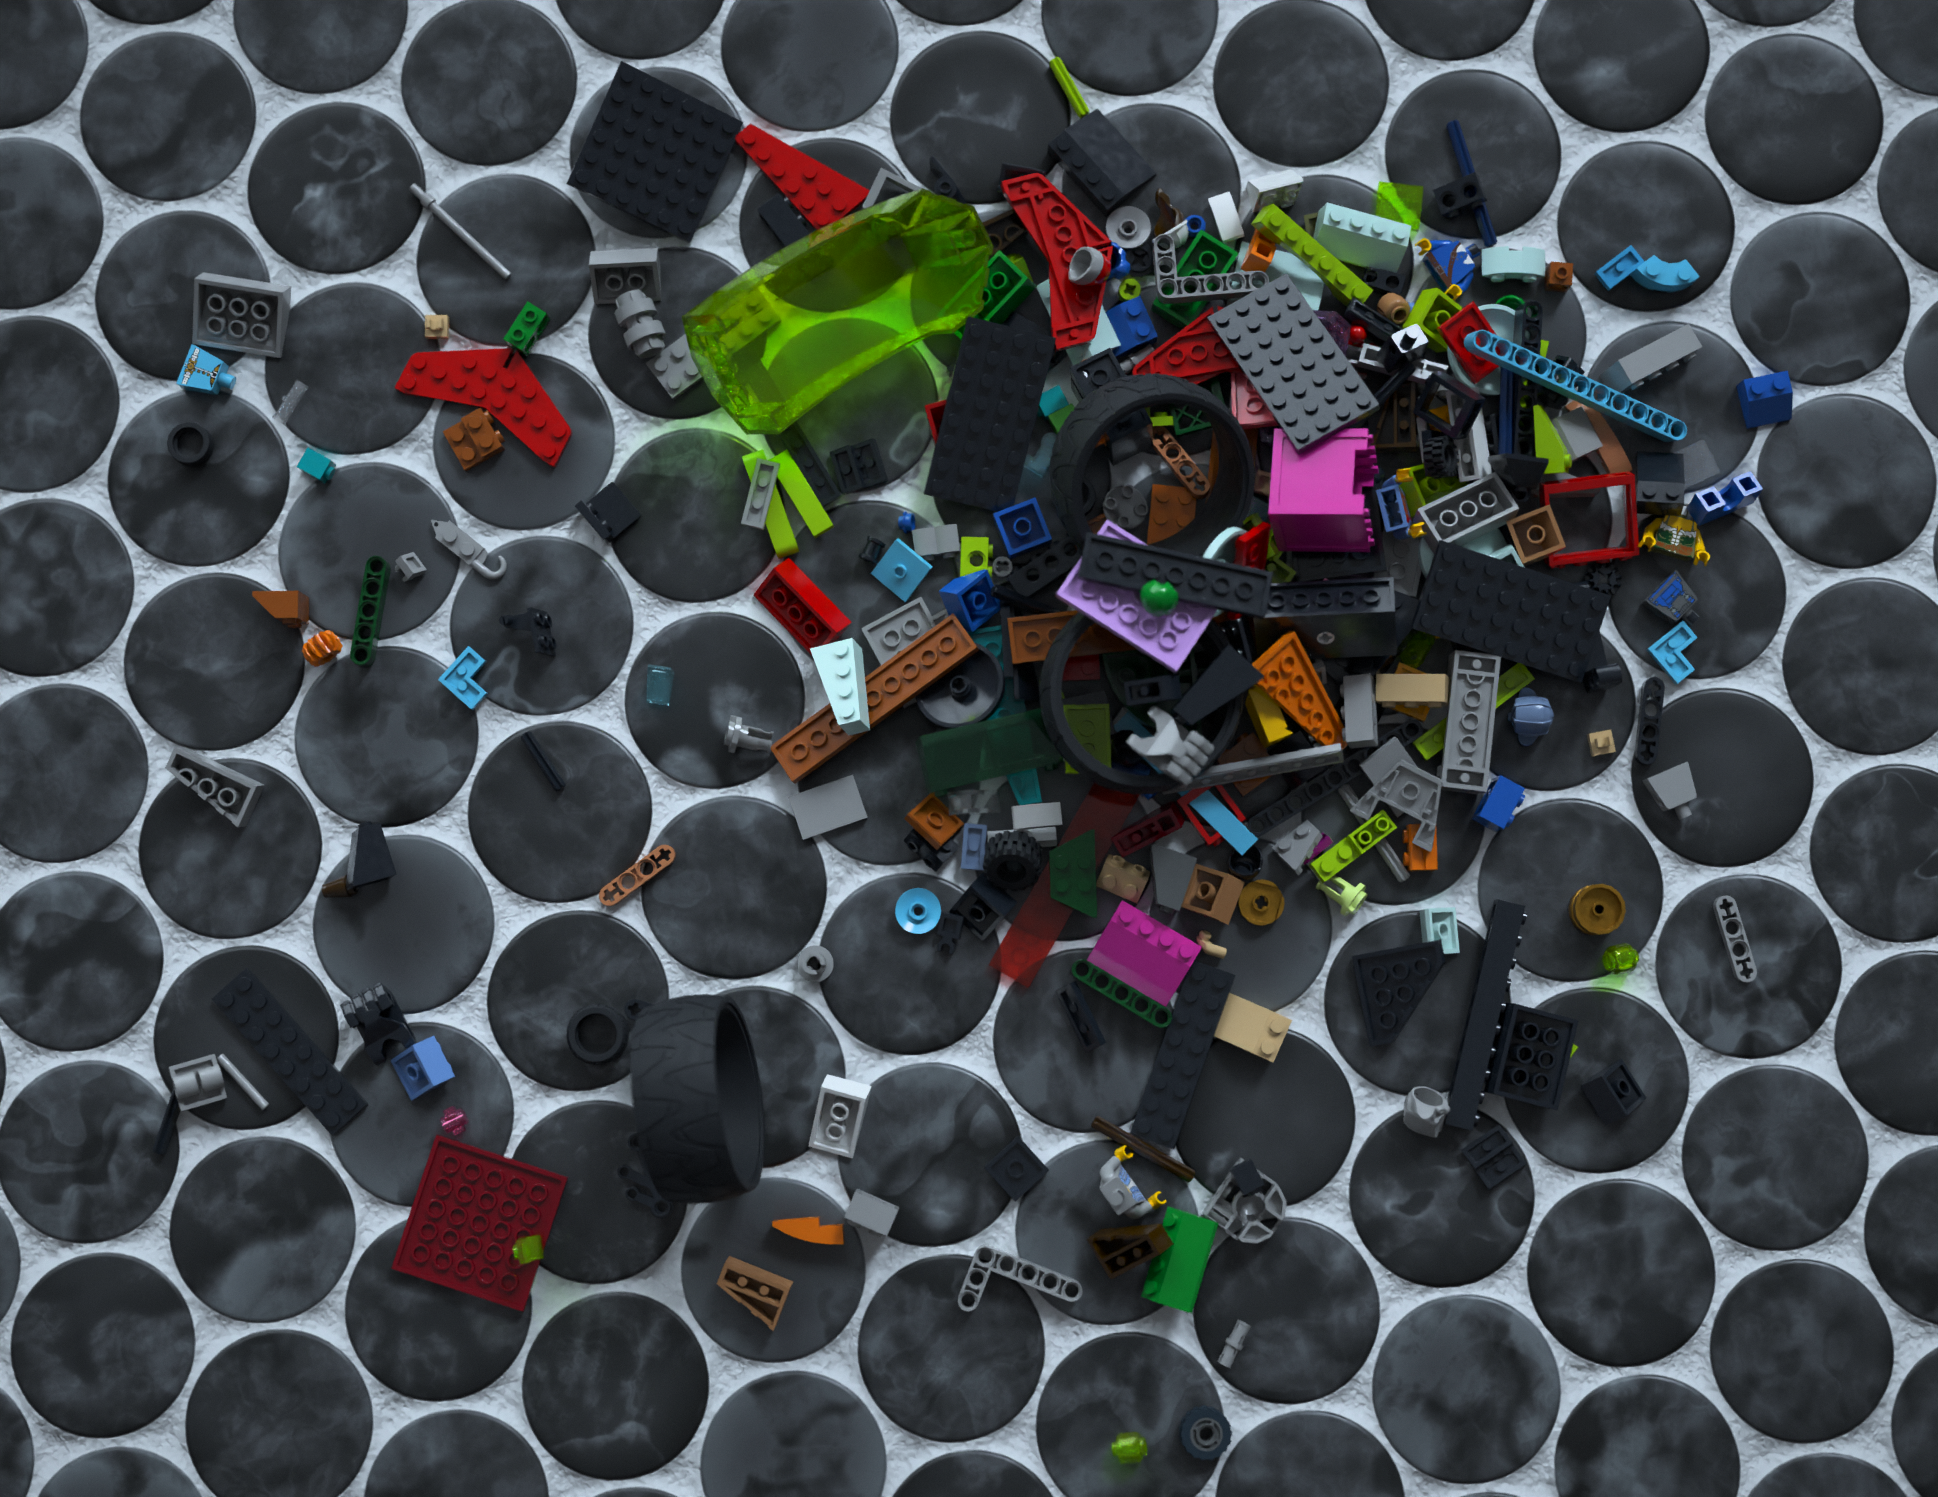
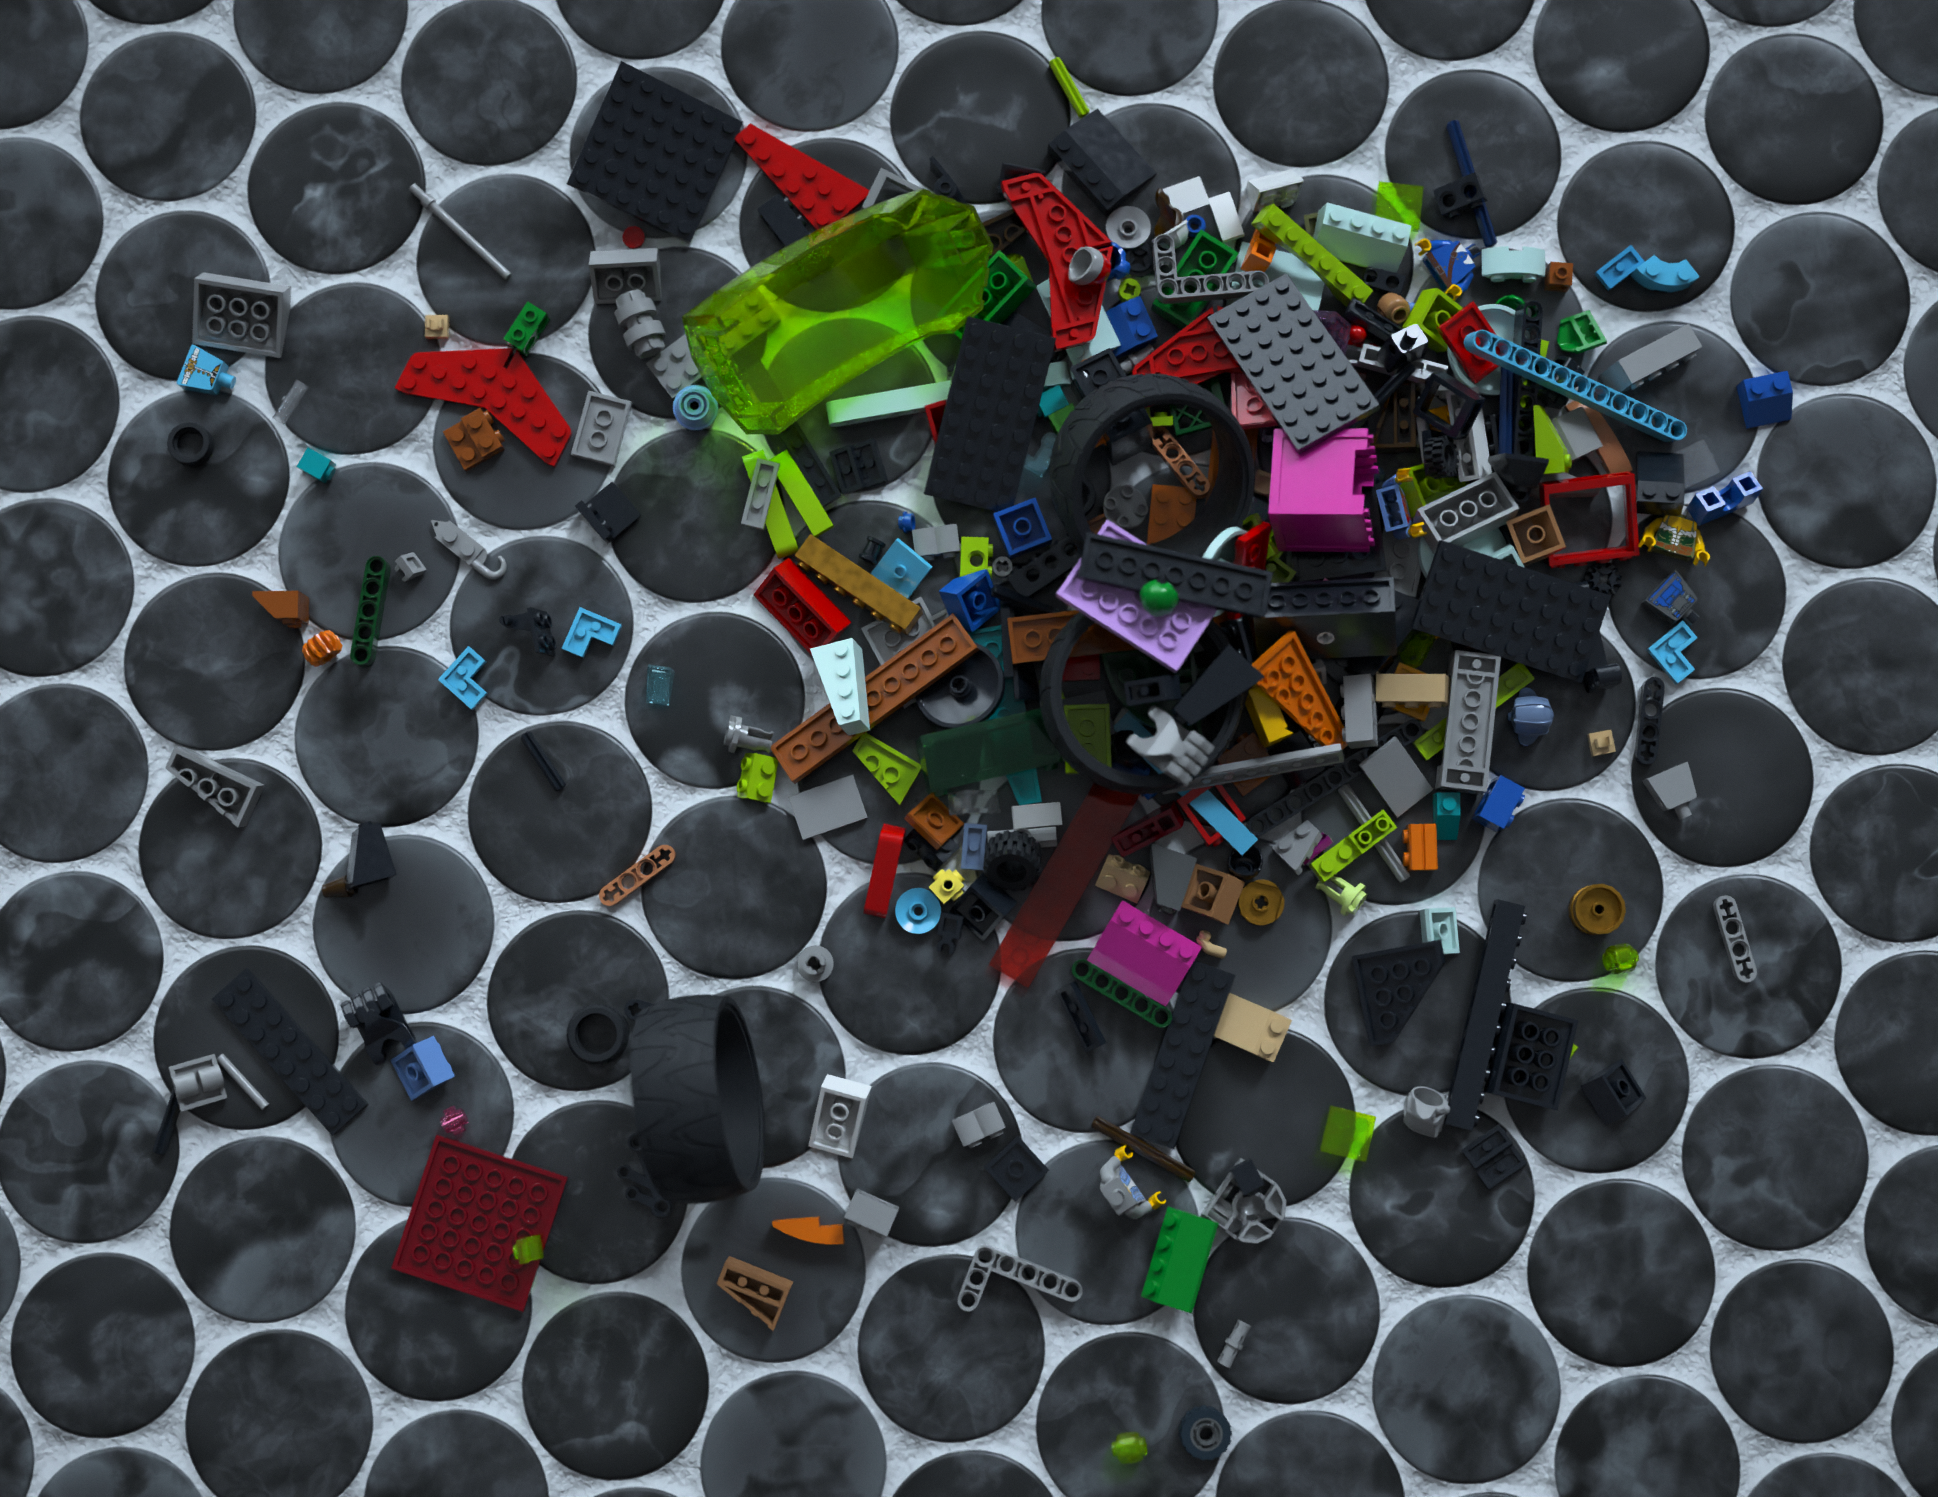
dark green wing [1049,829,1097,918] -> none
dark brown wedge [1087,1224,1173,1280] -> none
light grey wing [1350,759,1443,852] -> none
none -> medium azure plate [562,607,622,658]
none -> light grey tile [571,390,633,467]
none -> red piece [622,226,645,249]
none -> piece [673,385,718,431]
none -> lime bracket [737,753,779,803]
none -> pearl gold brick [795,534,923,635]
none -> beam [826,361,1071,427]
none -> lime wing [853,733,923,805]
none -> red beam [863,823,906,919]
none -> light yellow brick [929,869,965,905]
none -> light grey brick [952,1101,1006,1148]
none -> white sticker [1163,176,1209,213]
none -> clear neon green plate [1320,1106,1376,1162]
none -> teal slope [1433,792,1460,840]
none -> green slope [1557,310,1607,354]

